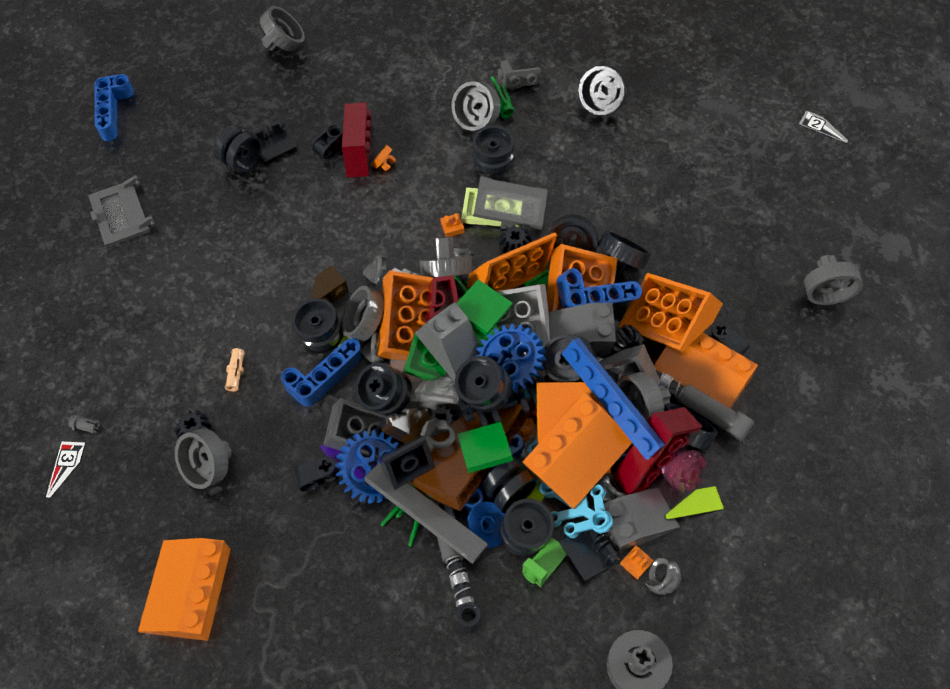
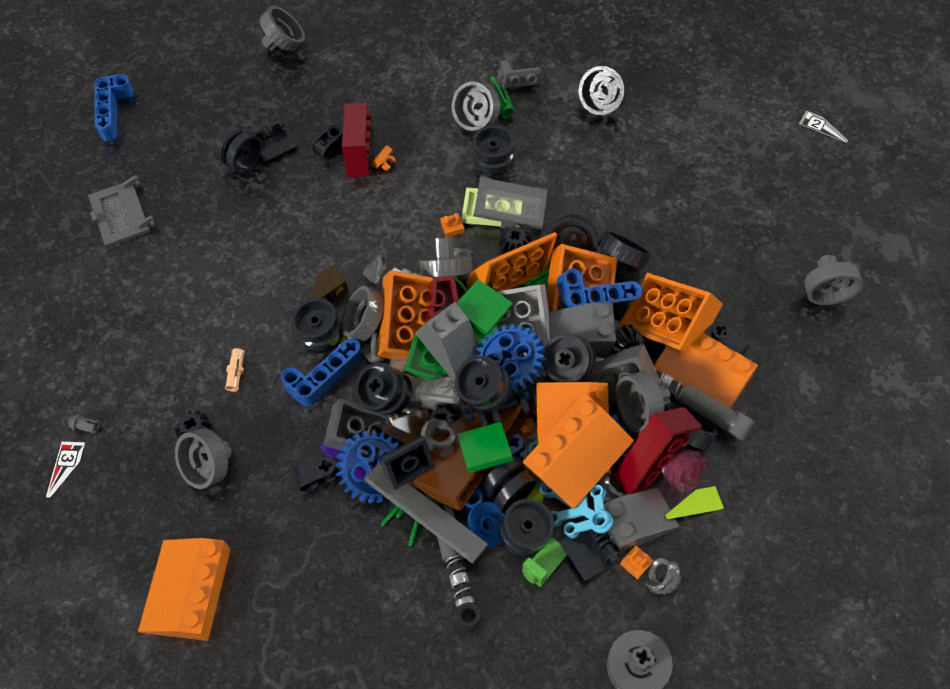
blue plate [562,338,665,460] -> none

